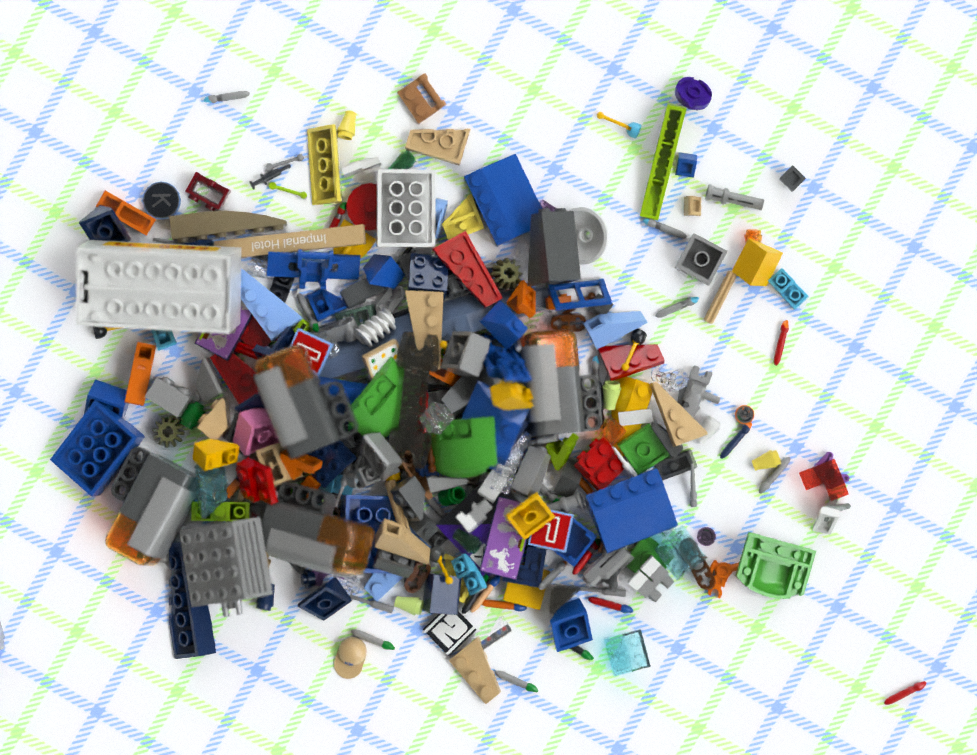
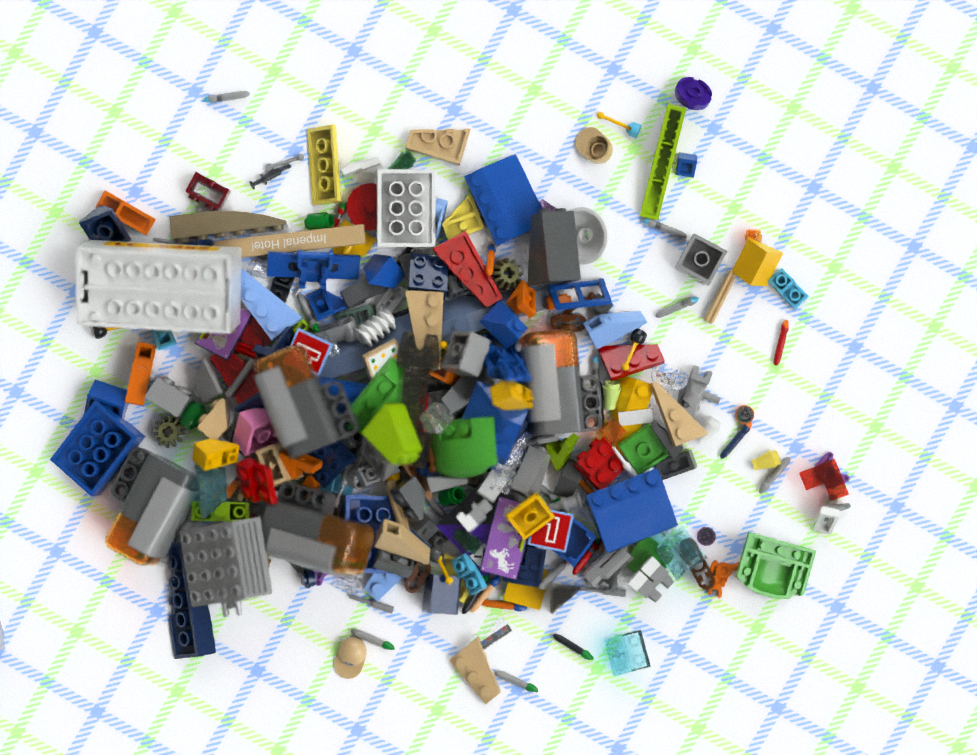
black tile [142,181,181,220] -> none
dark blue cone [255,583,275,611] -> none
lime hinge [269,182,307,199] -> none
dark blue slope [298,576,352,621] -> none
light yellow cone [337,110,357,140] -> none
yellowish green cone [394,596,424,616] -> none
medium nougat plate [397,73,447,124] -> none
tile [423,611,477,657] -> none
blue slope [550,598,593,653] -> none
red piece [588,597,634,613] -> none
tan slope [684,196,702,216] -> none
light grey piece [690,463,698,507] -> none
light grey pin [705,184,765,211] -> none
dark grey tile [779,165,806,192] -> none
red piece [884,681,927,705] -> none
none -> light grey piece [224,358,257,399]
none -> green brick [304,212,334,230]
none -> lime slope [362,403,422,465]
none -> orange piece [486,243,496,276]
none -> tan cap [575,127,613,164]

